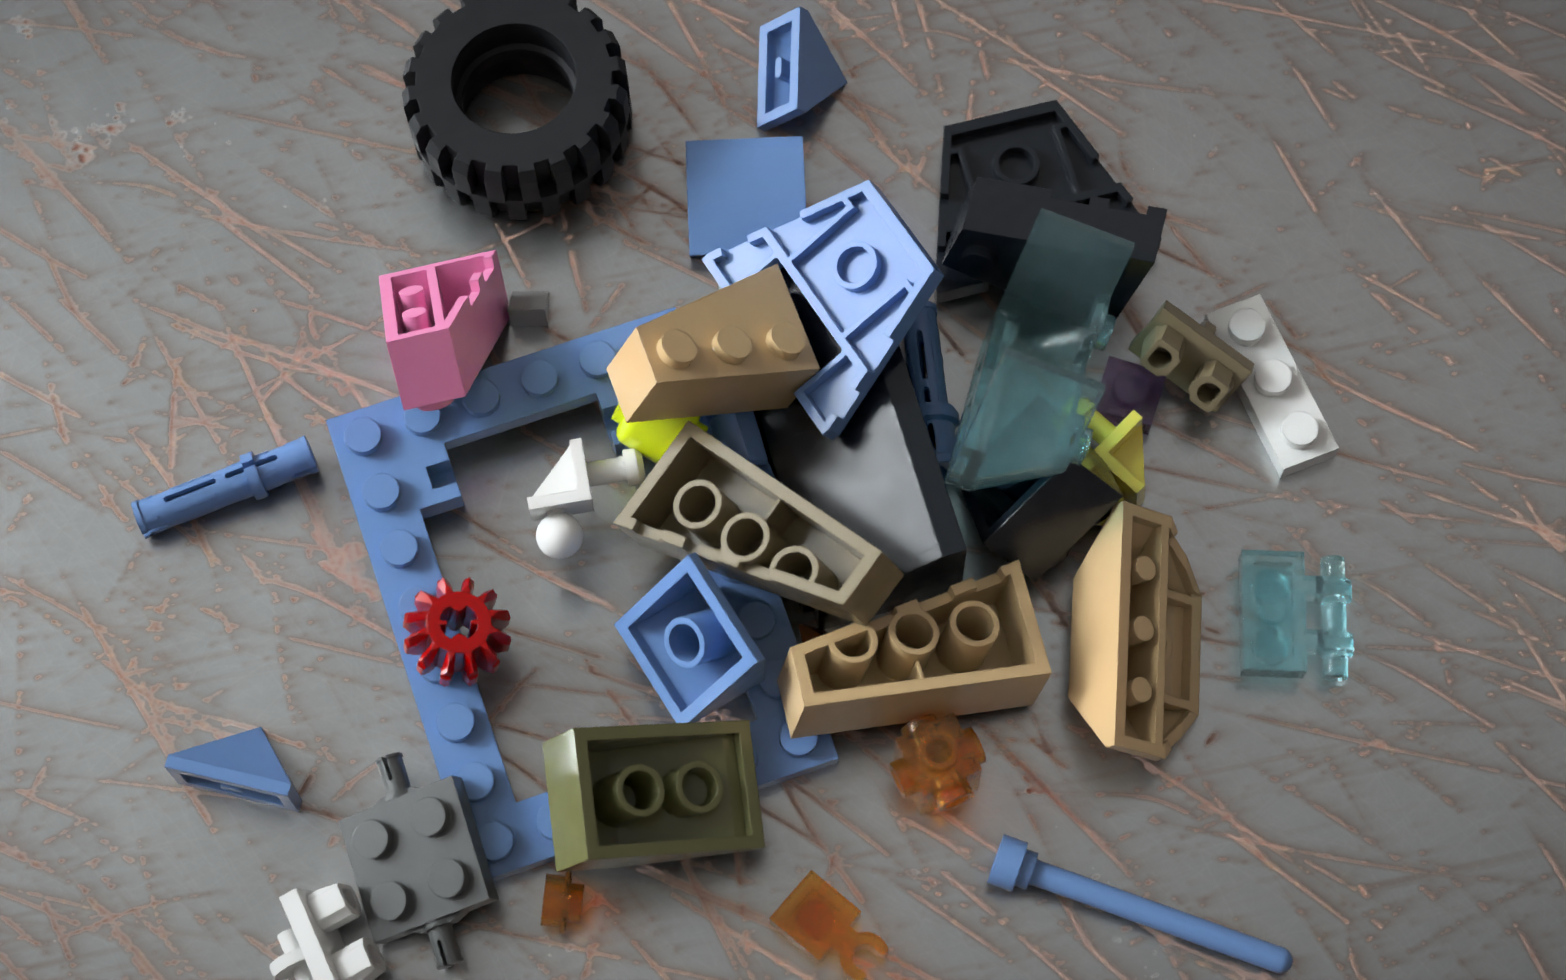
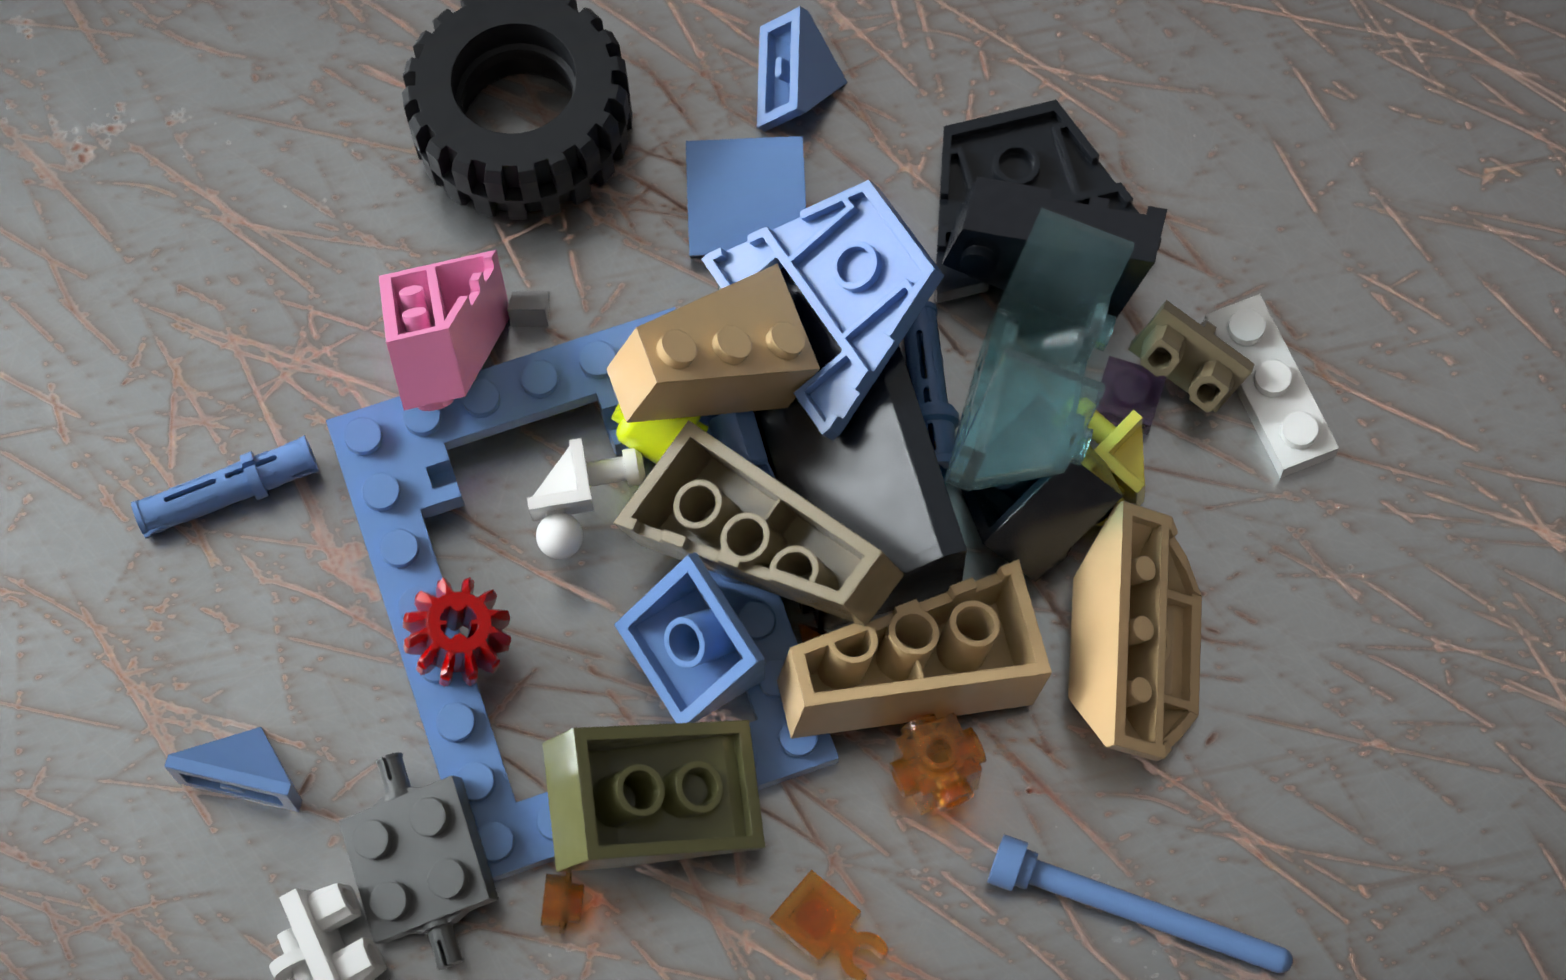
clear light blue plate [1238,549,1354,682] -> none

